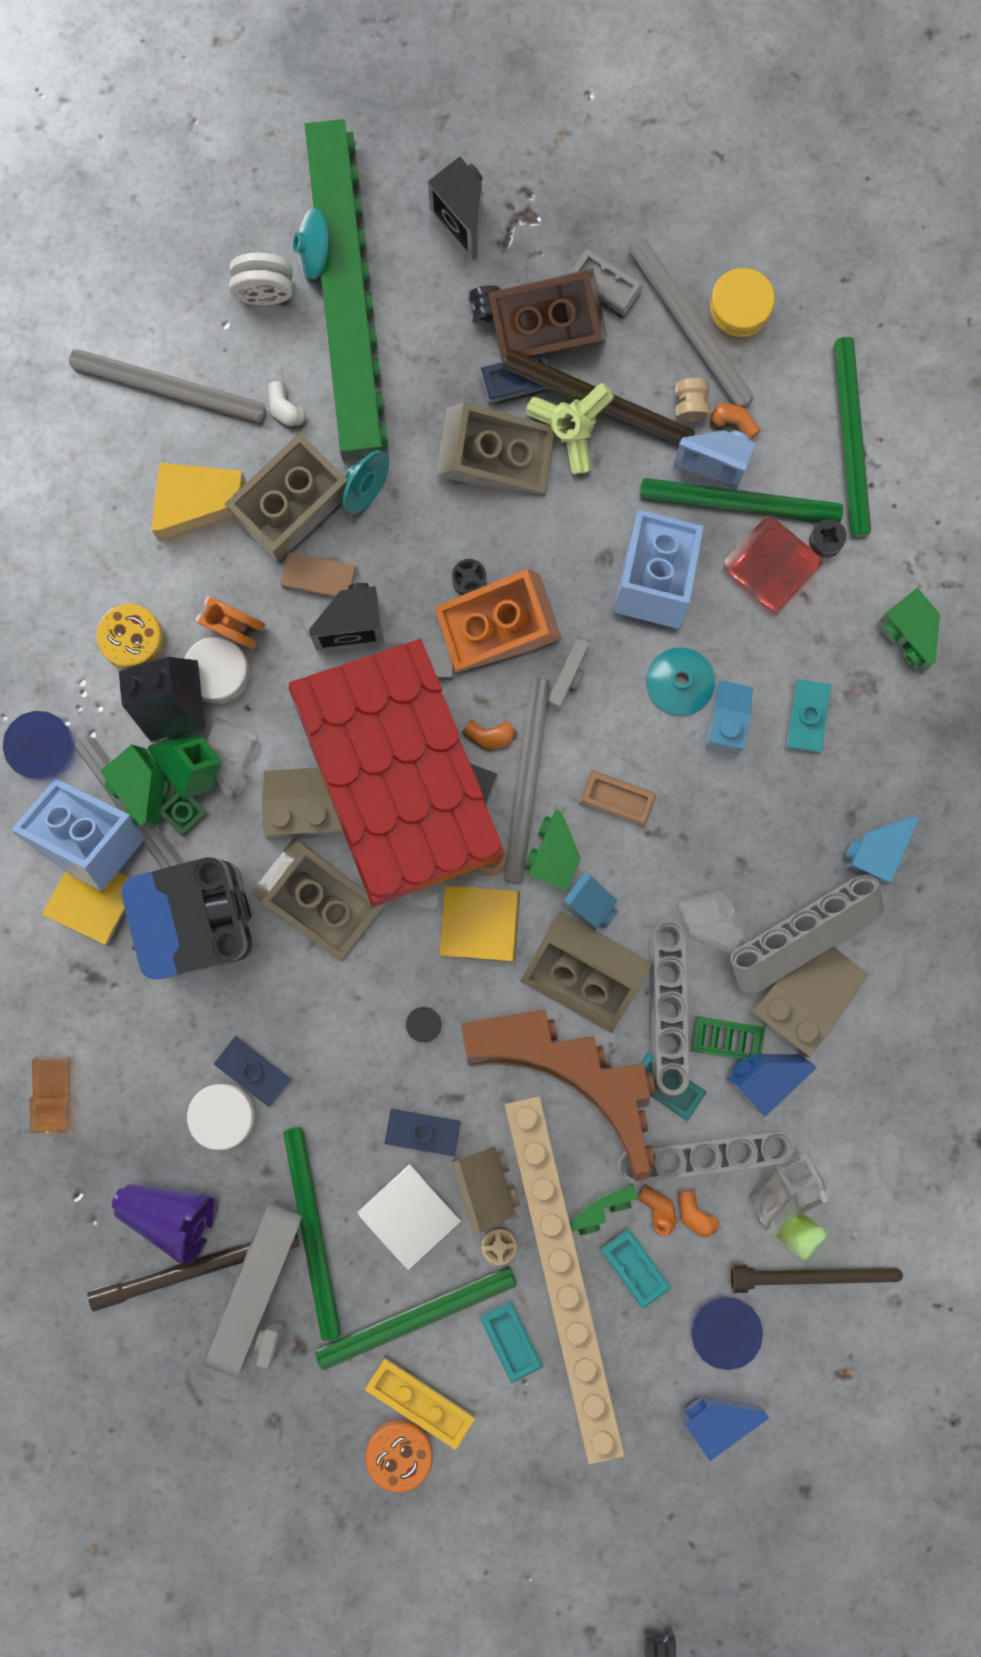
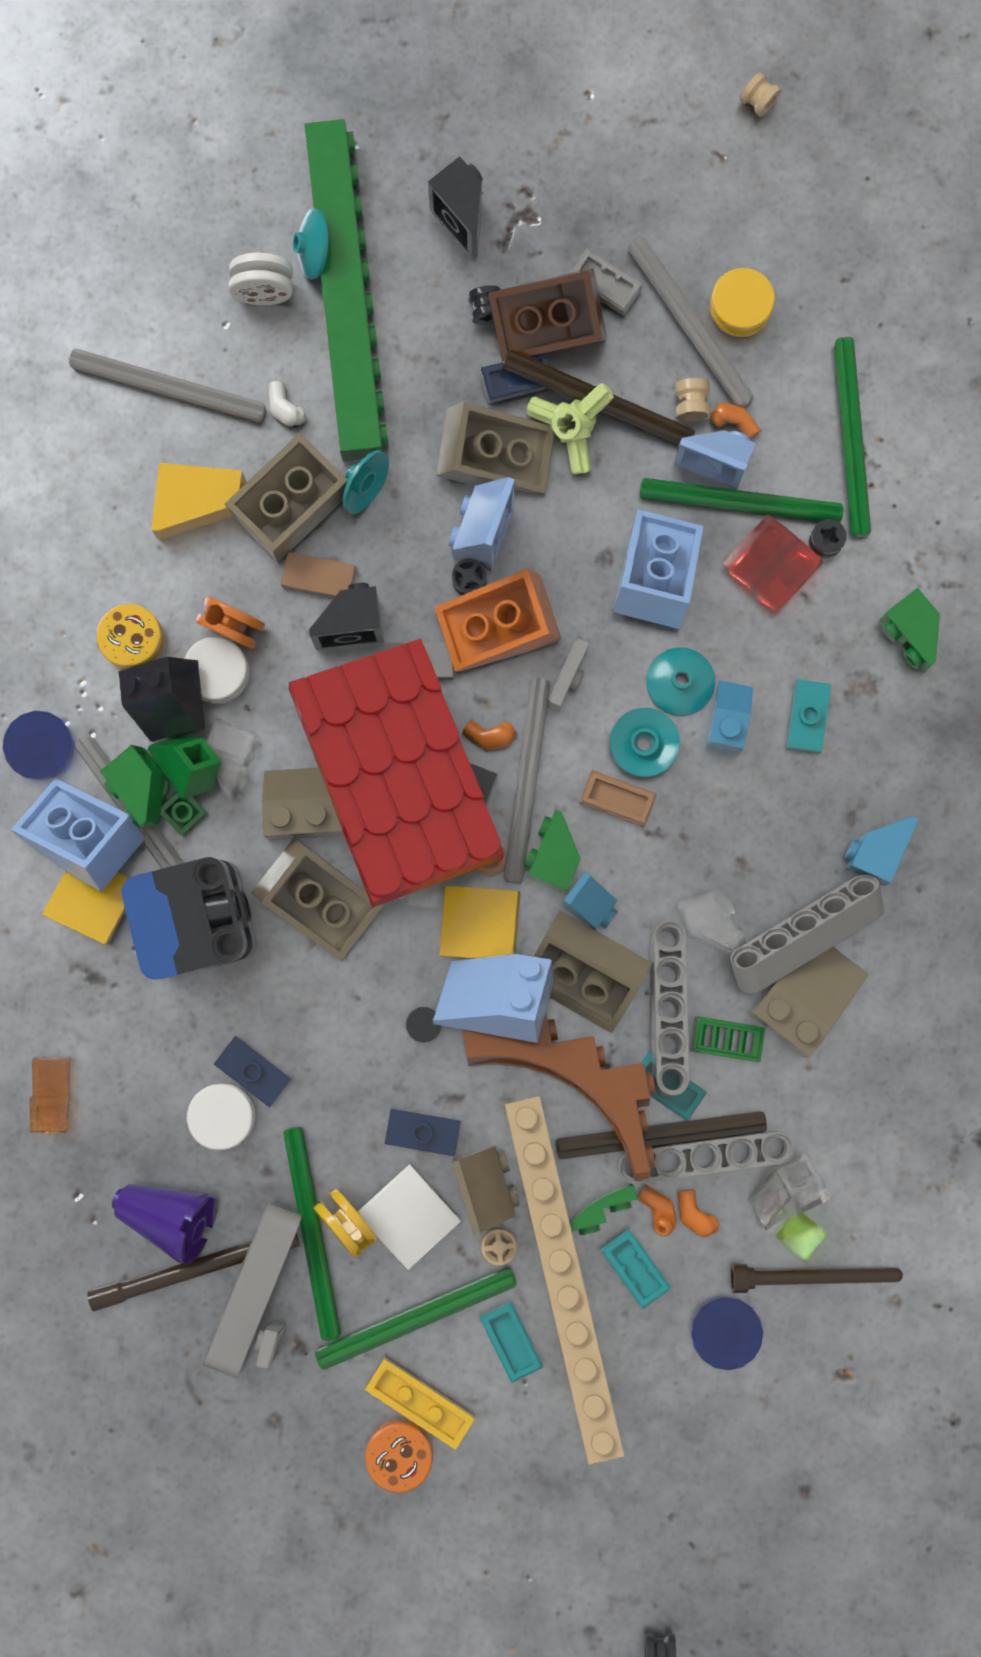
blue slope [682,1397,769,1461] -> none
blue slope [727,1054,817,1117] -> none
none -> yellow head [314,1189,378,1258]
none -> light blue slope [433,954,554,1043]
none -> light blue slope [448,477,515,571]
none -> dark brown axle [556,1111,767,1159]
none -> teal dish [610,708,680,777]
none -> tan wheel [739,72,782,117]

